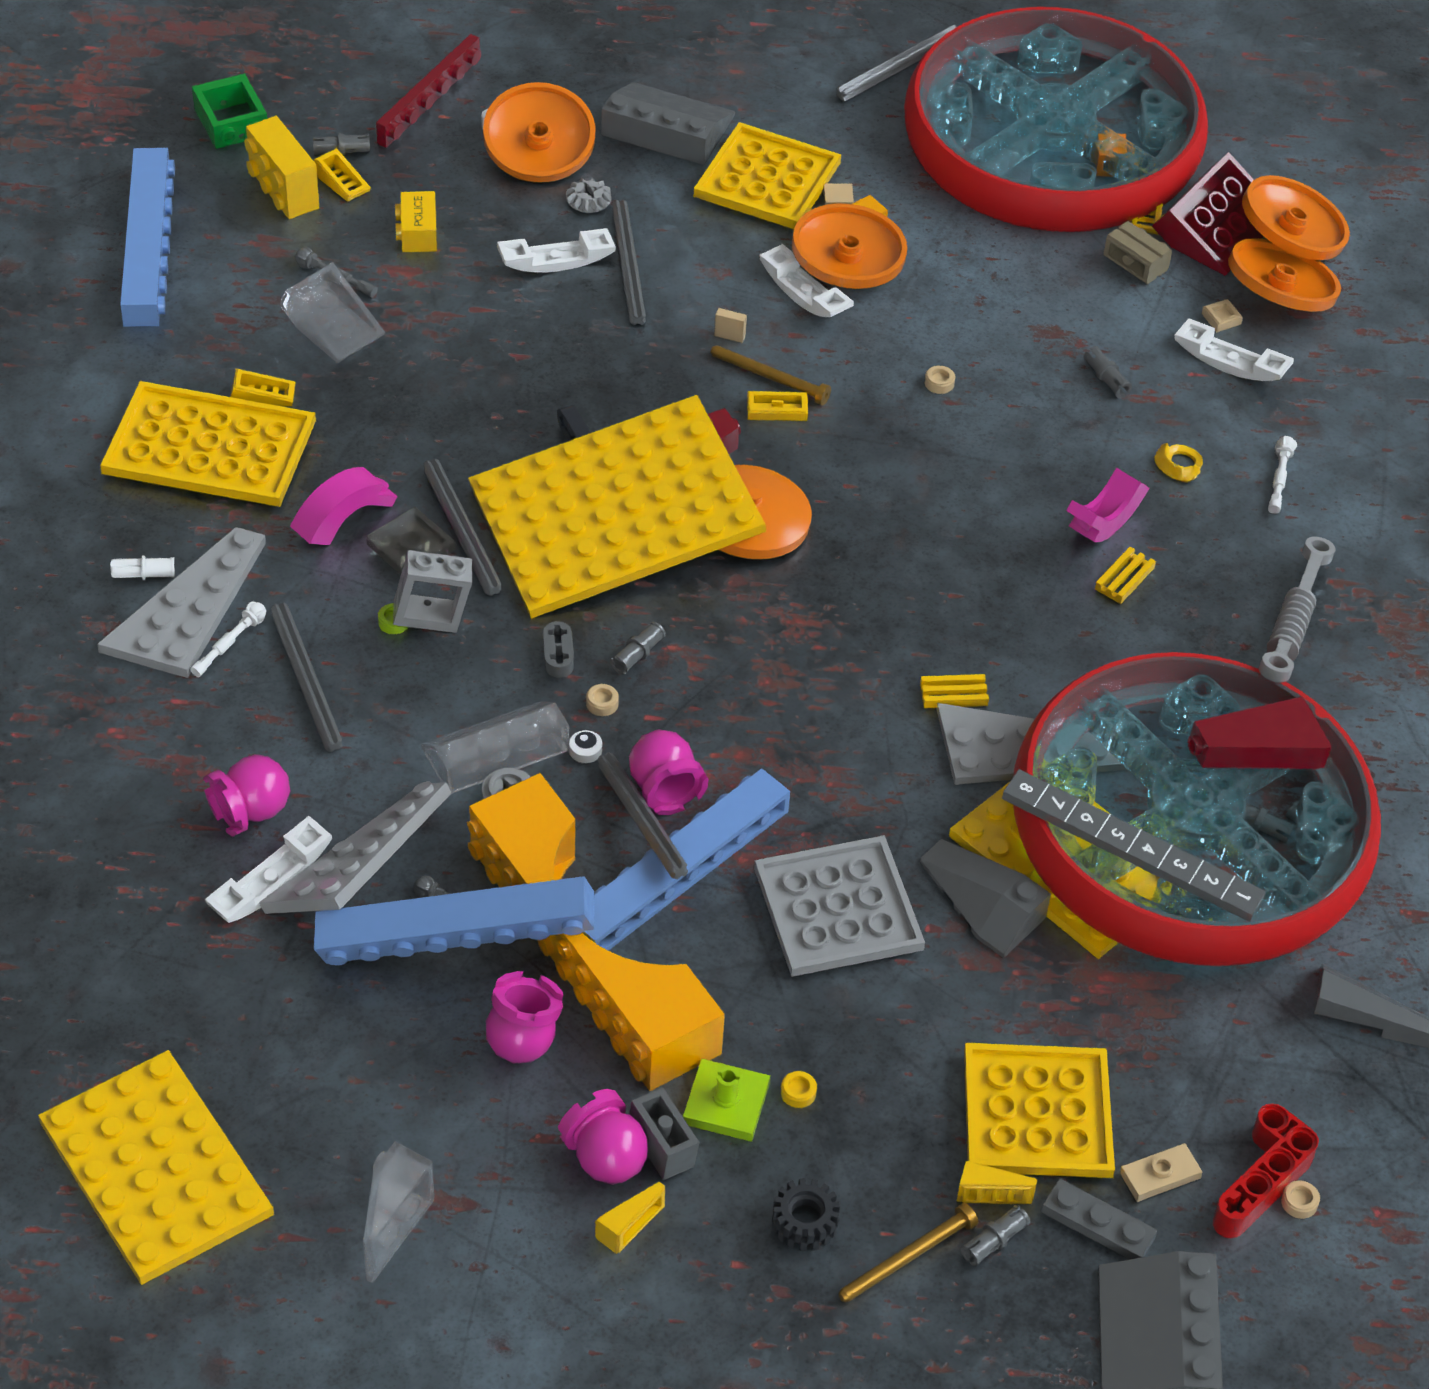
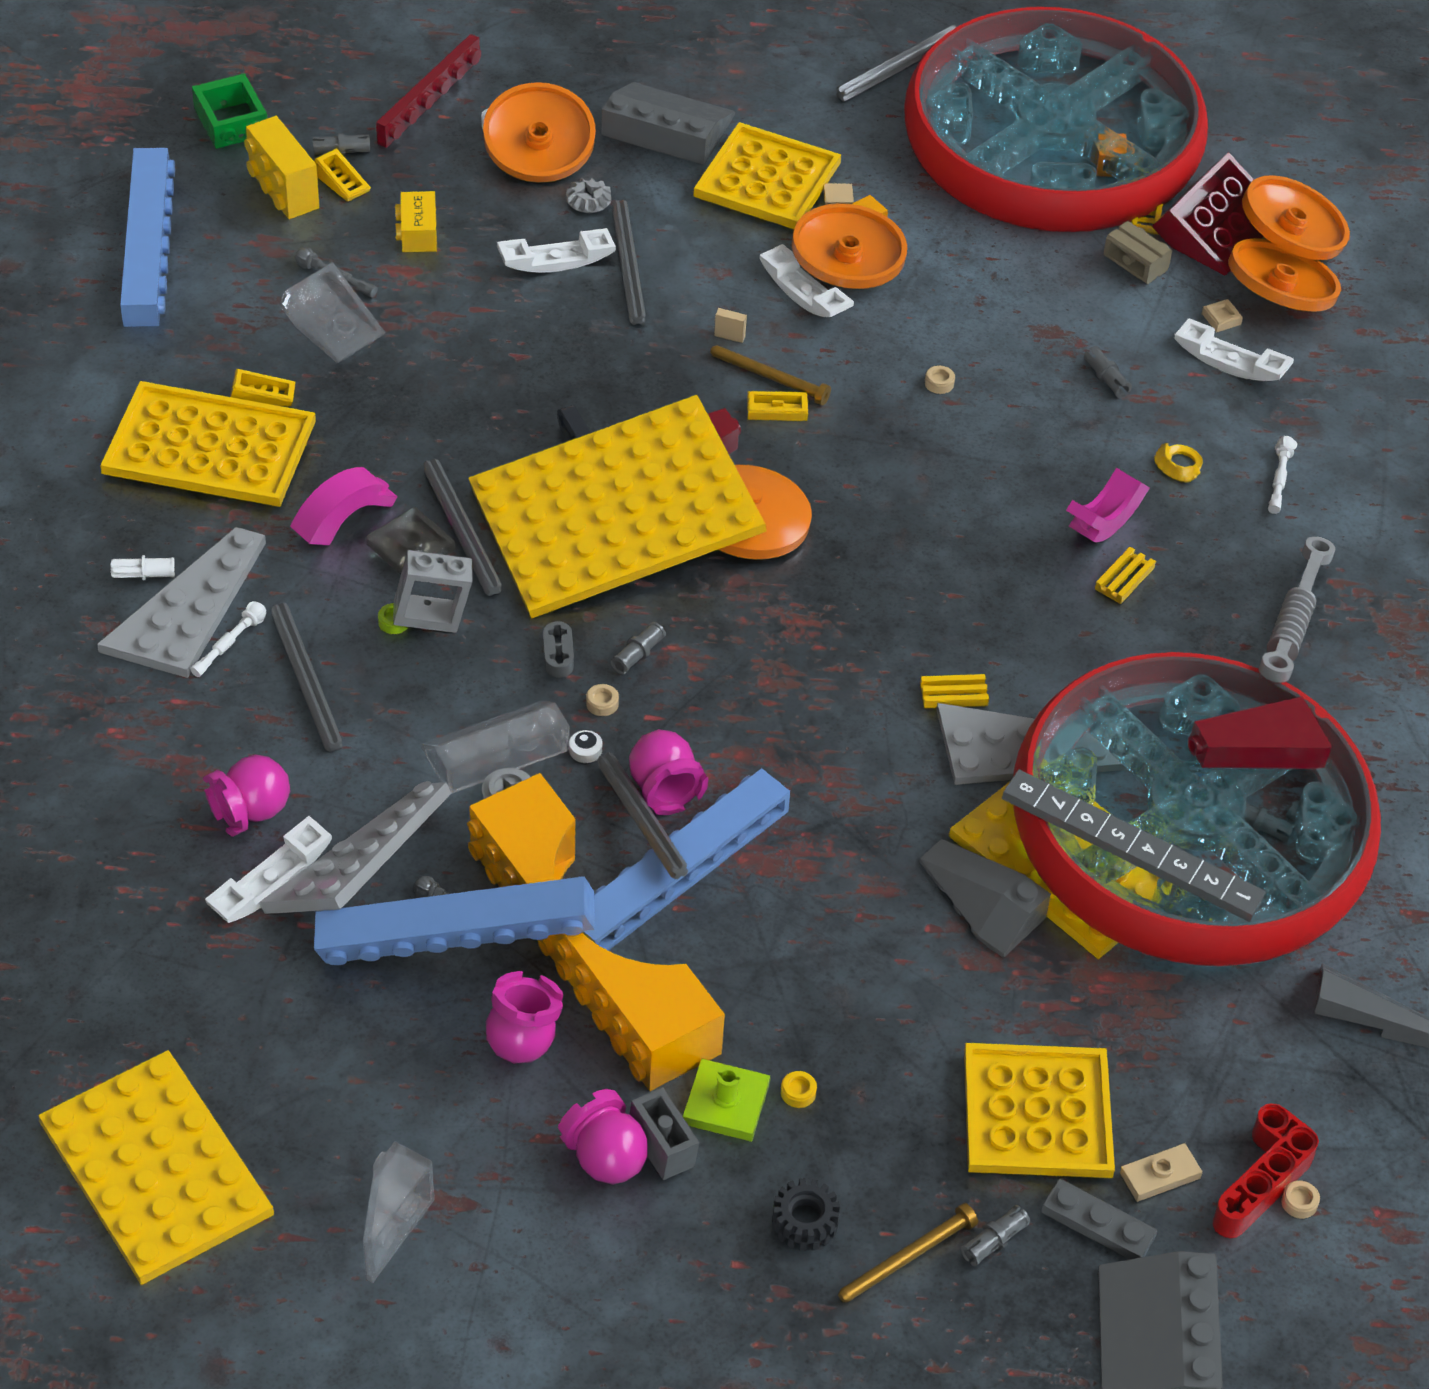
yellow slope [595,1182,665,1254] -> none
light grey plate [754,835,925,977] -> none
yellow slope [957,1161,1037,1204] -> none

